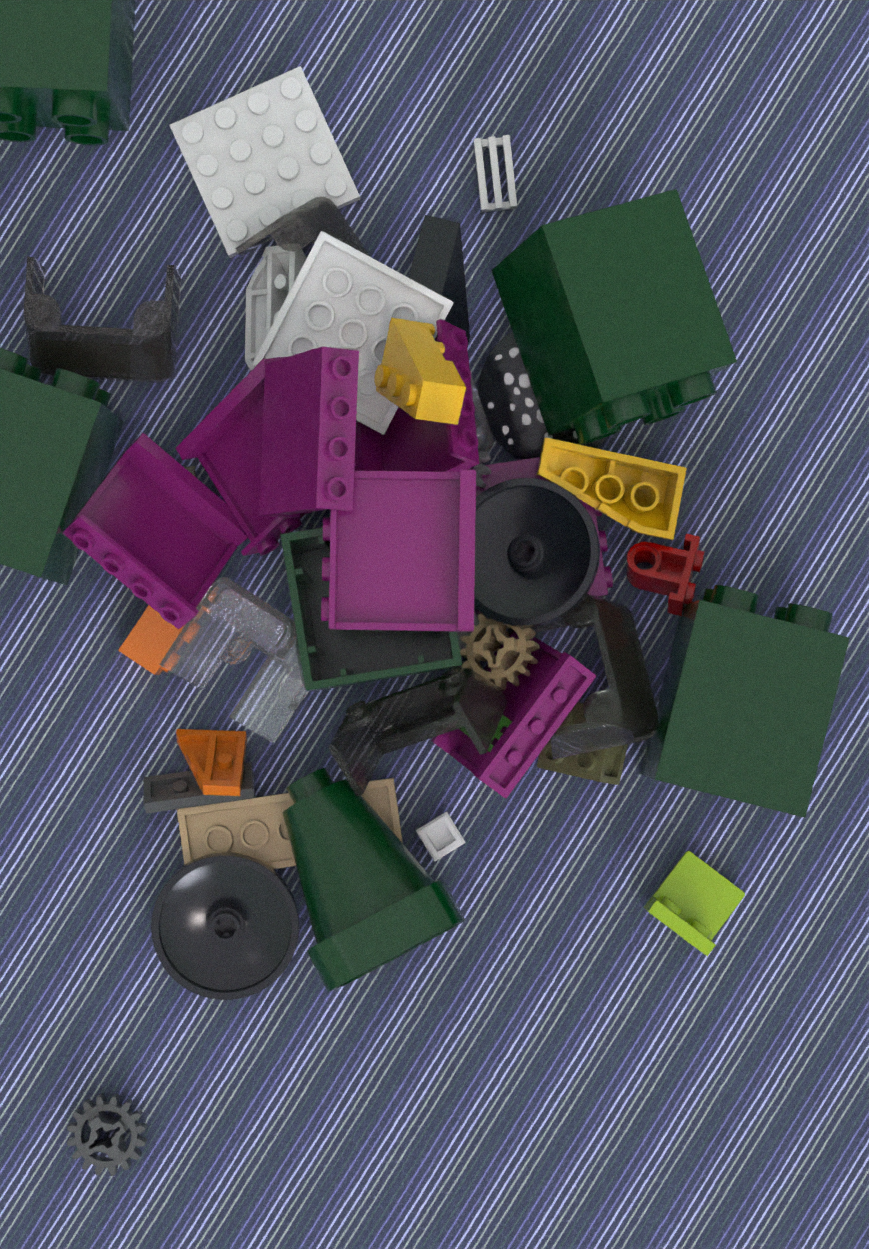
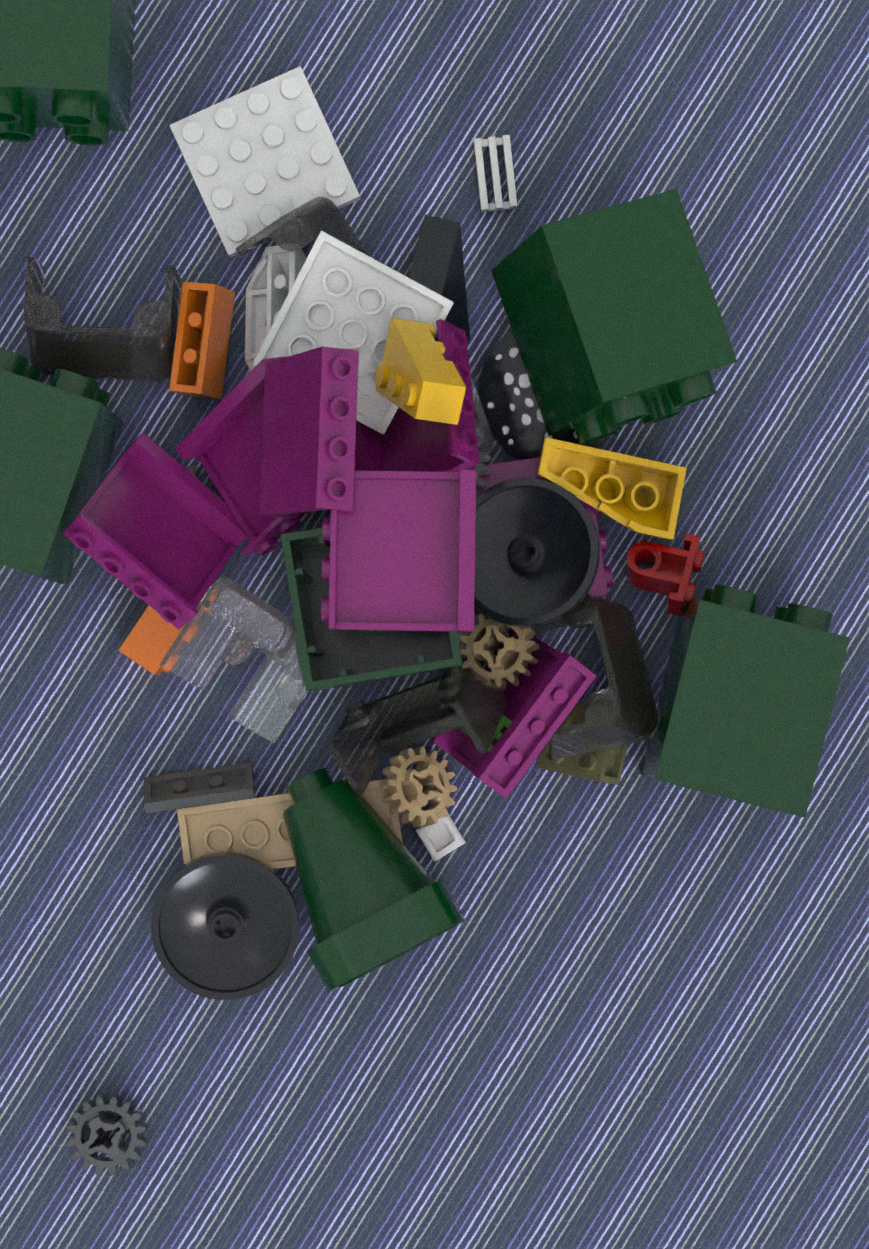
orange wing [176,729,247,796] -> none
lime bracket [644,851,745,956] -> none
none -> orange brick [169,282,235,400]
none -> tan gear [380,746,457,828]

